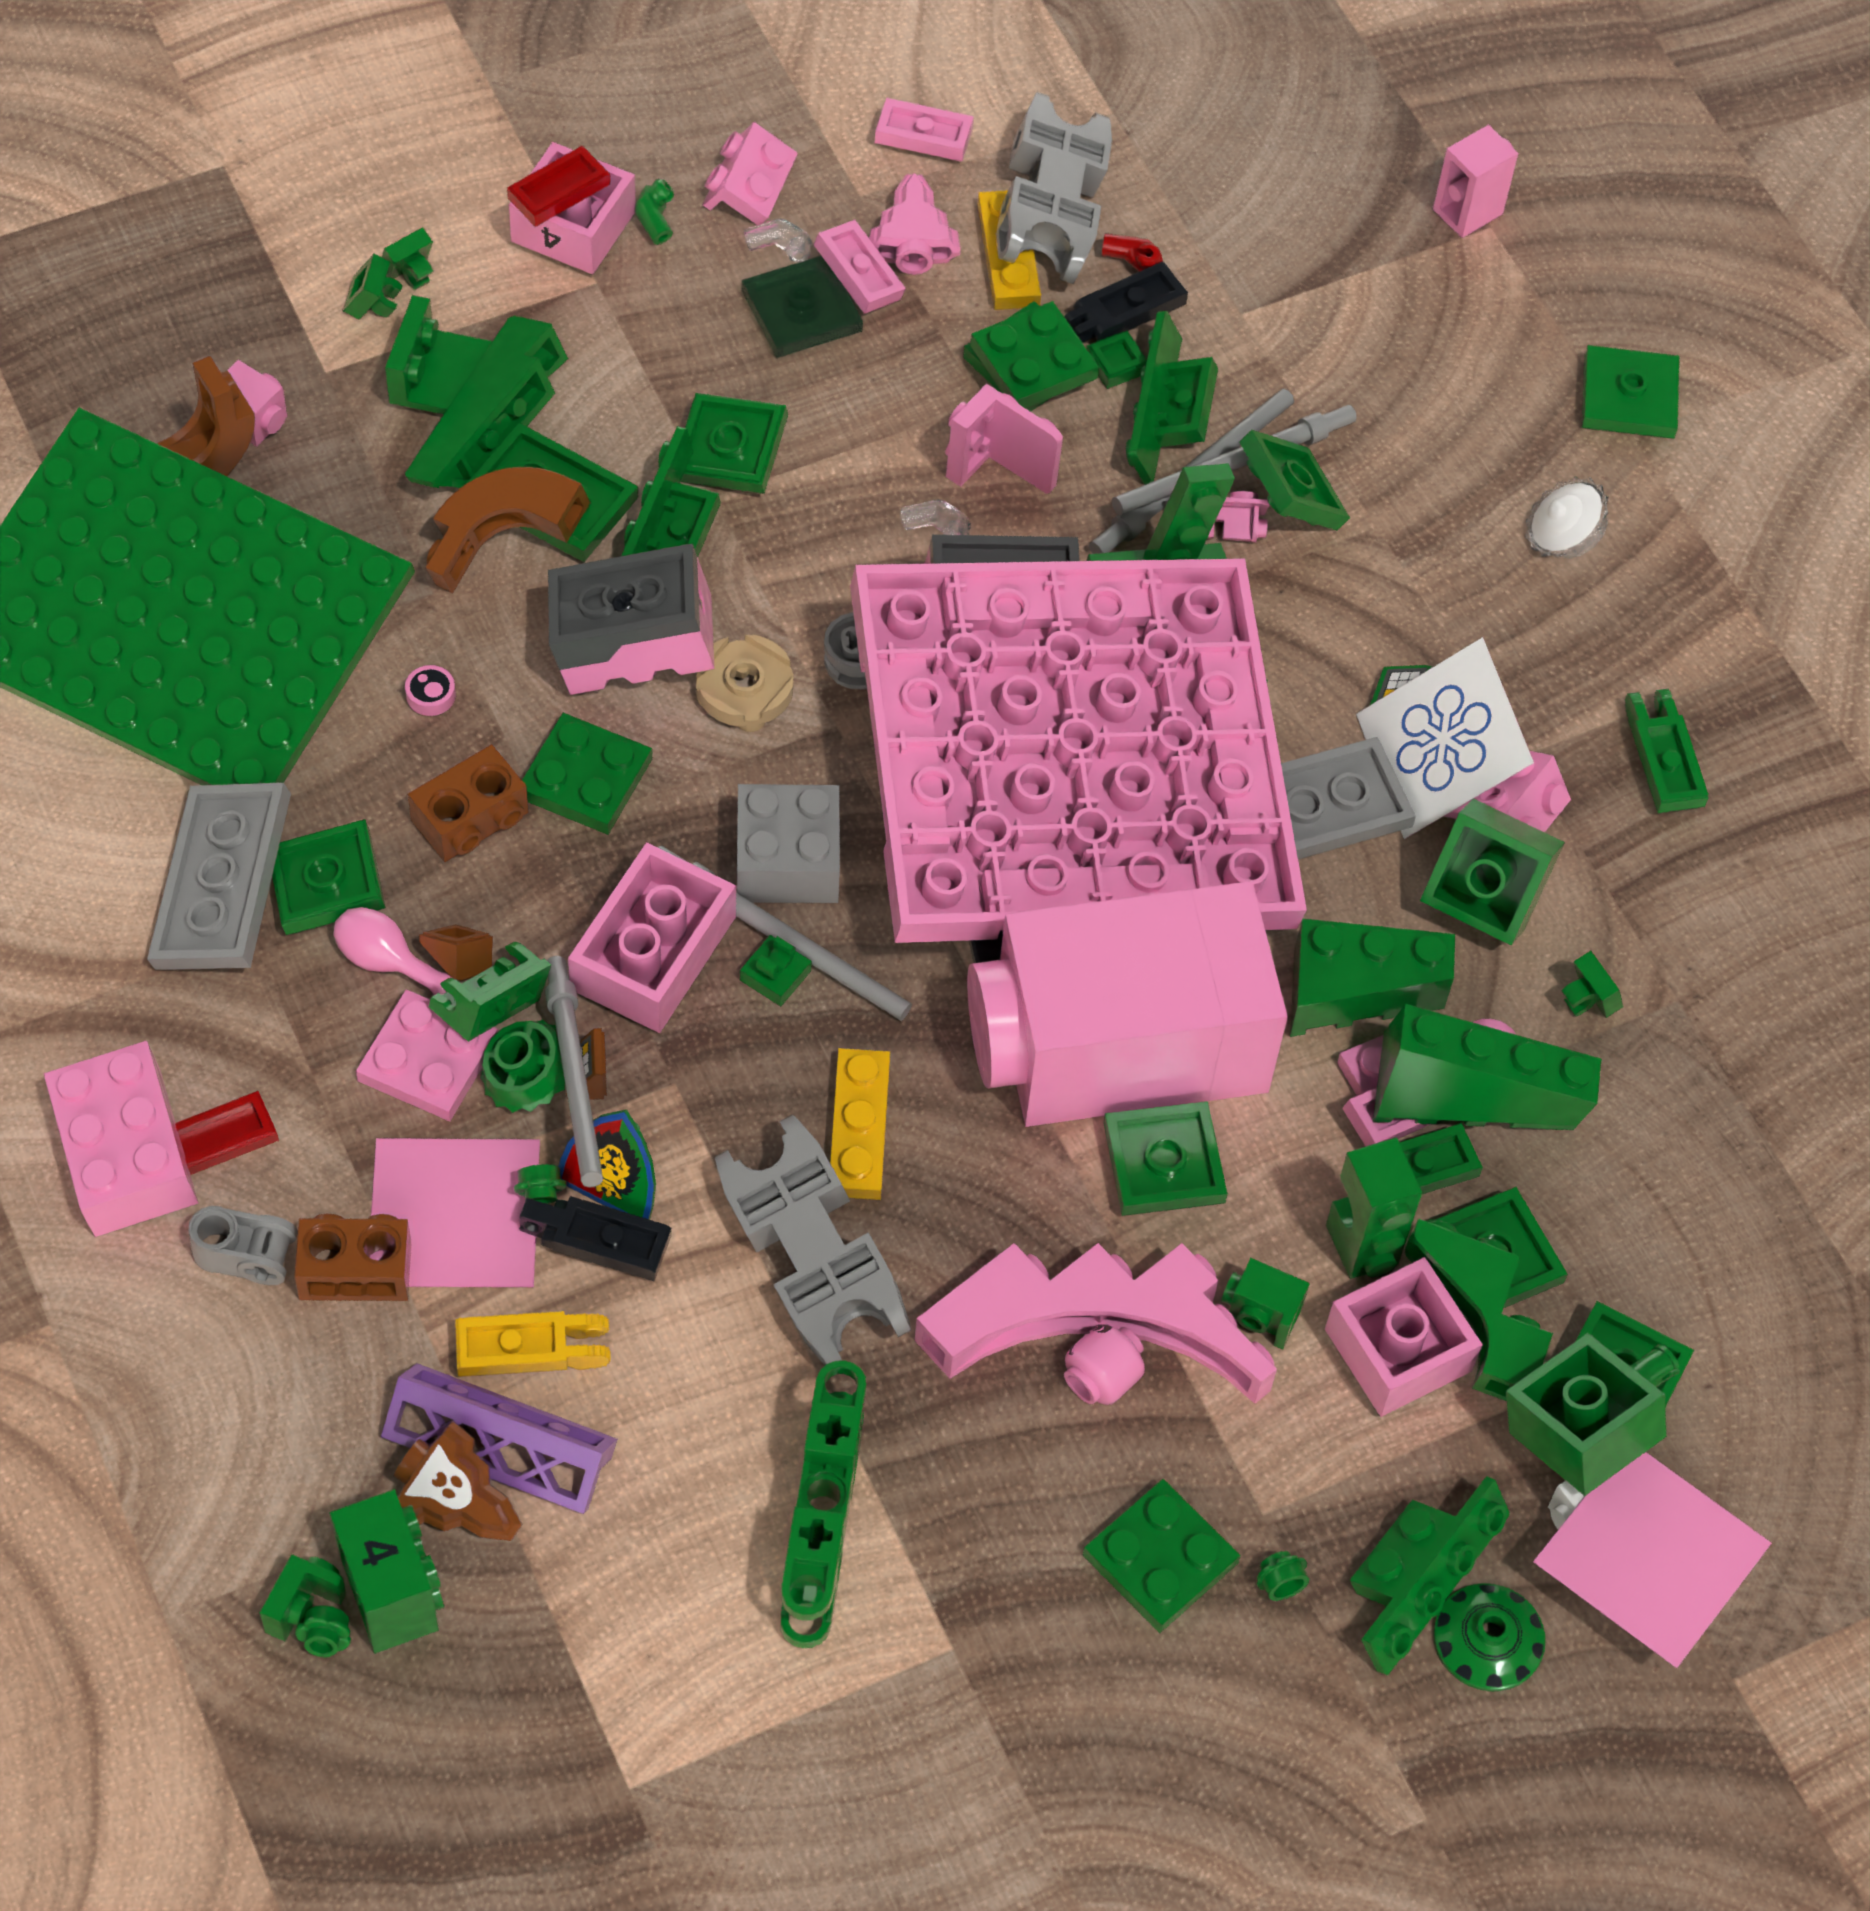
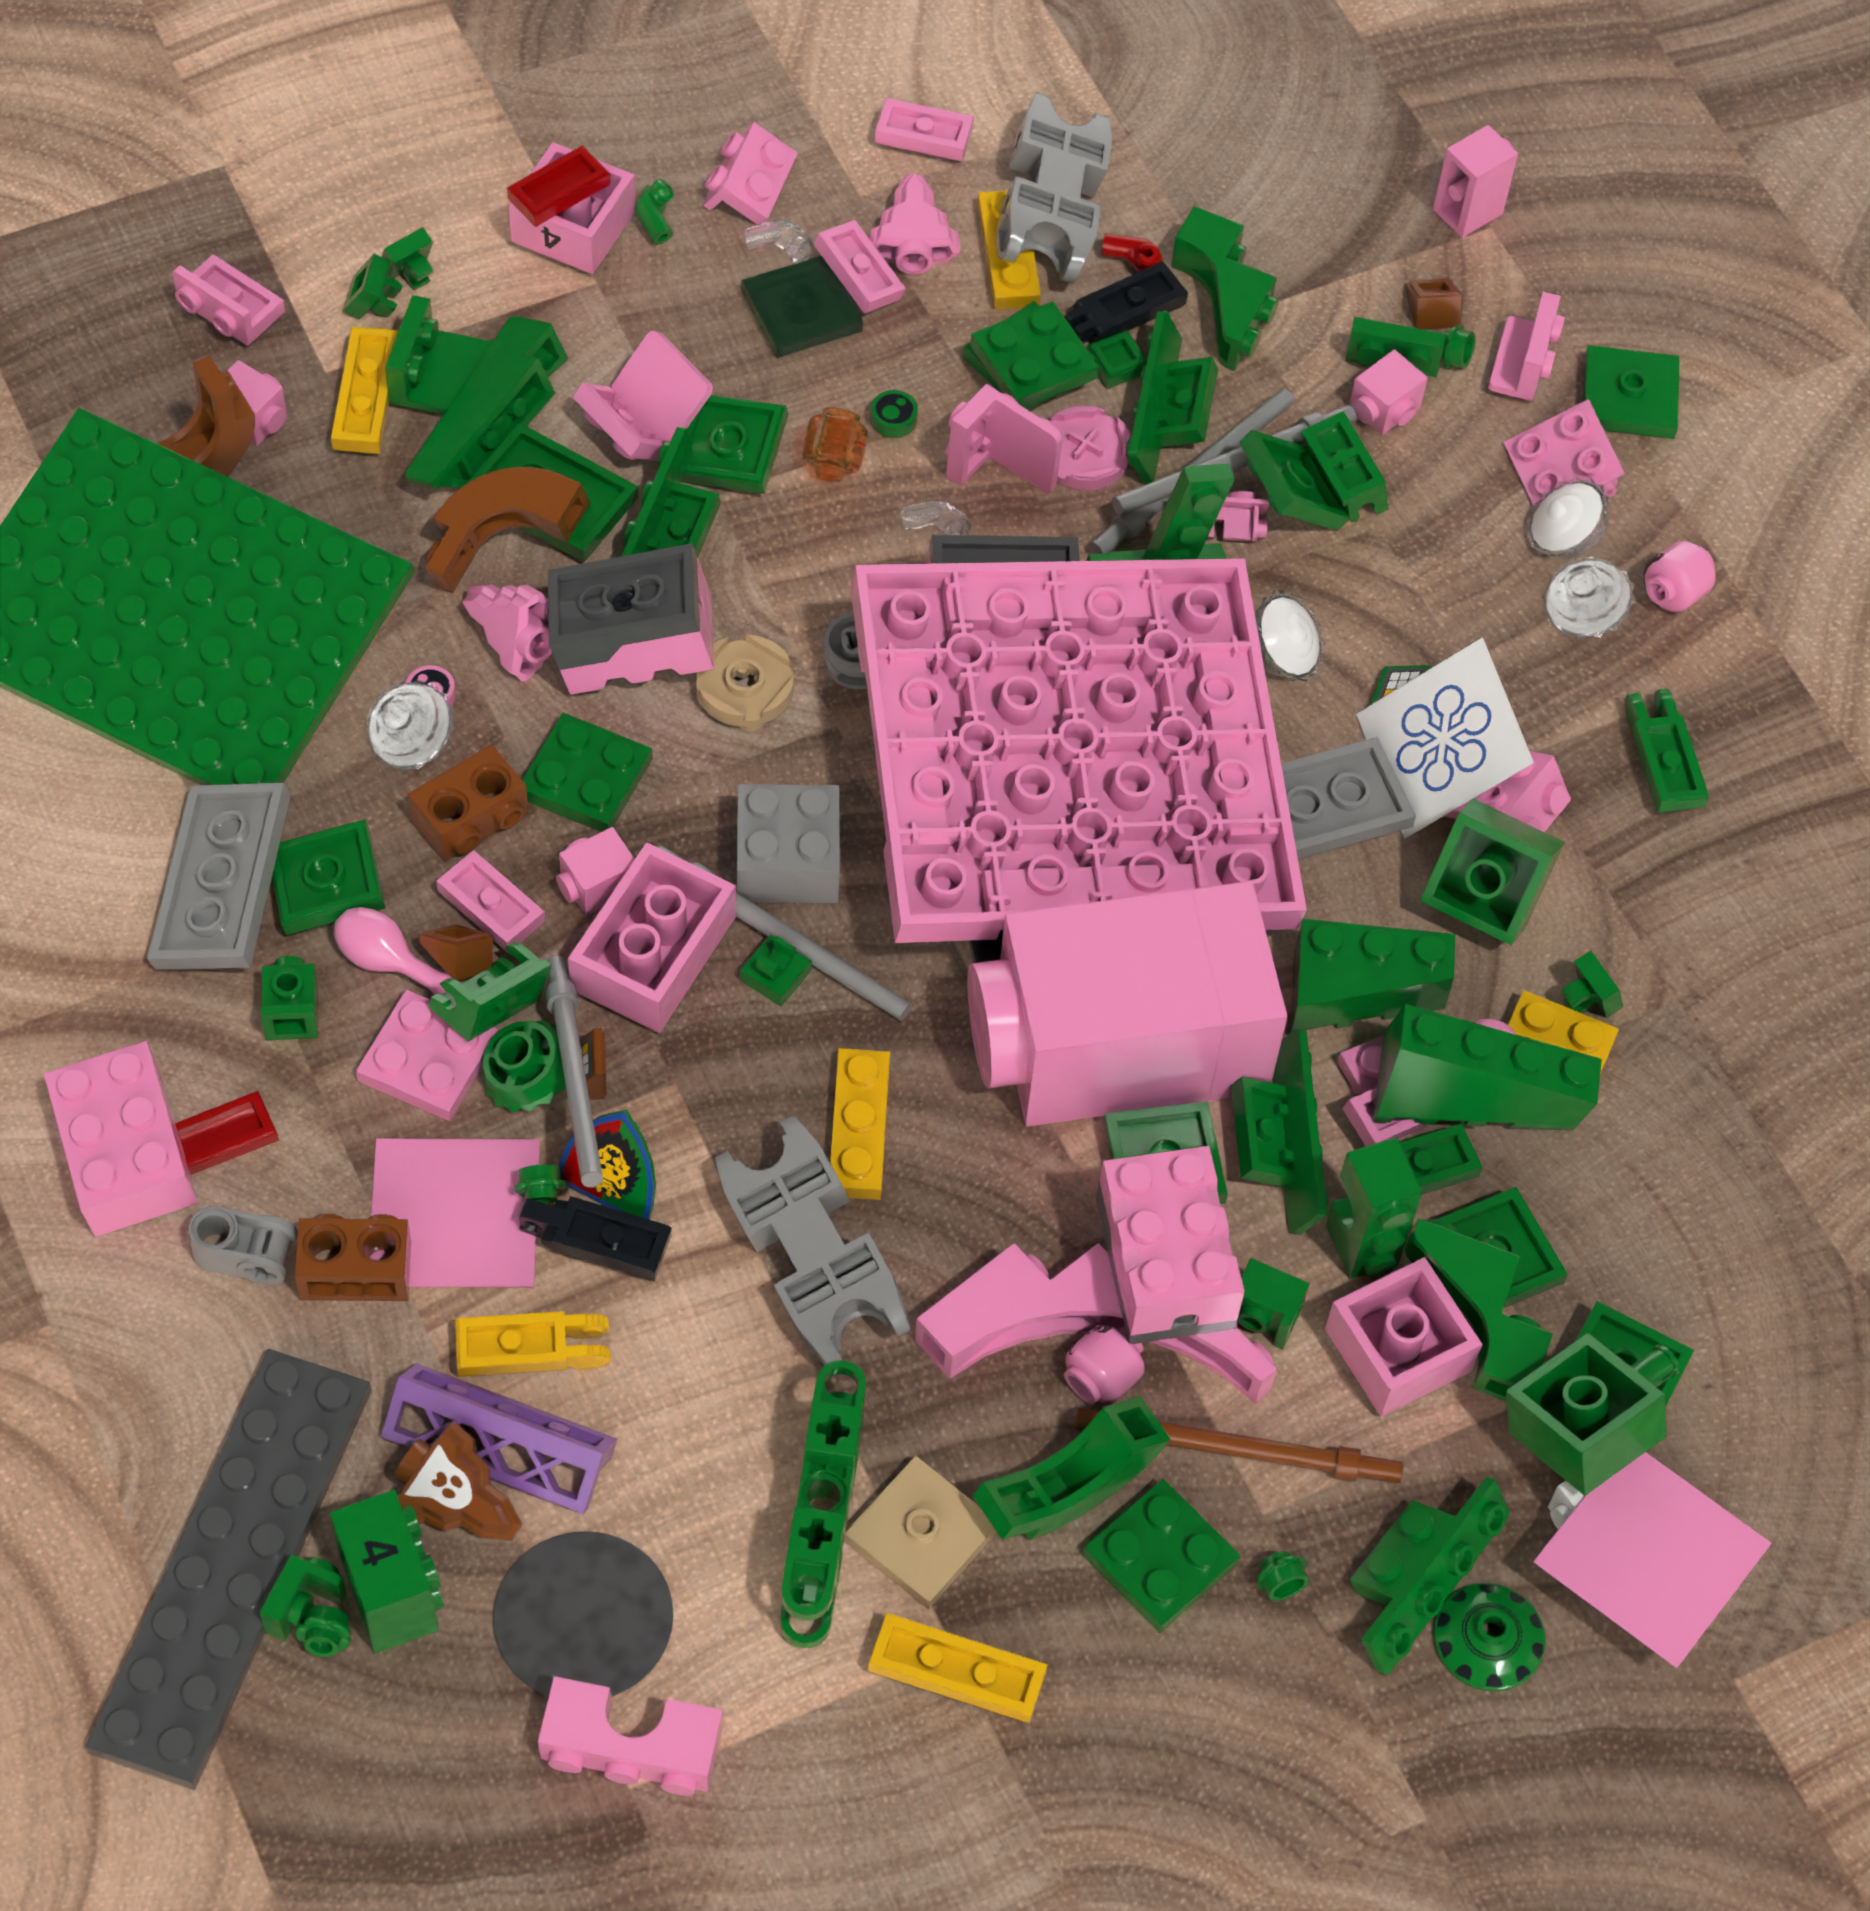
none -> dark grey plate [85,1348,372,1791]
none -> bright pink bracket [172,254,285,346]
none -> green brick [261,956,318,1041]
none -> yellow plate [331,326,399,454]
none -> clear piece [366,680,455,773]
none -> bright pink plate [436,850,545,953]
none -> bright pink rock [463,584,552,682]
none -> flat silver sticker [493,1531,673,1697]
none -> bright pink arch [538,1676,723,1796]
none -> bright pink brick [556,827,635,917]
none -> bright pink bracket [572,331,713,461]
none -> clear orange head [802,407,868,482]
none -> tan plate [844,1456,997,1609]
none -> yellow plate [868,1612,1048,1724]
none -> green tile [870,390,918,438]
none -> green arch [972,1396,1171,1540]
none -> bright pink tile [1050,406,1132,490]
none -> dark orange bar [1075,1408,1403,1483]
none -> bright pink piece [1096,1146,1245,1344]
none -> green arch [1171,206,1279,371]
none -> green bracket [1231,1029,1328,1235]
none -> white piece [1255,591,1326,682]
none -> green hinge [1301,411,1388,522]
none -> green plate [1345,317,1446,377]
none -> bright pink brick [1349,349,1428,436]
none -> dark orange slope [1406,278,1462,330]
none -> green plate [1441,324,1476,370]
none -> bright pink bracket [1488,292,1565,401]
none -> bright pink hinge [1504,399,1625,511]
none -> yellow plate [1508,990,1619,1074]
none -> clear piece [1542,557,1636,640]
none -> bright pink head [1643,541,1715,612]

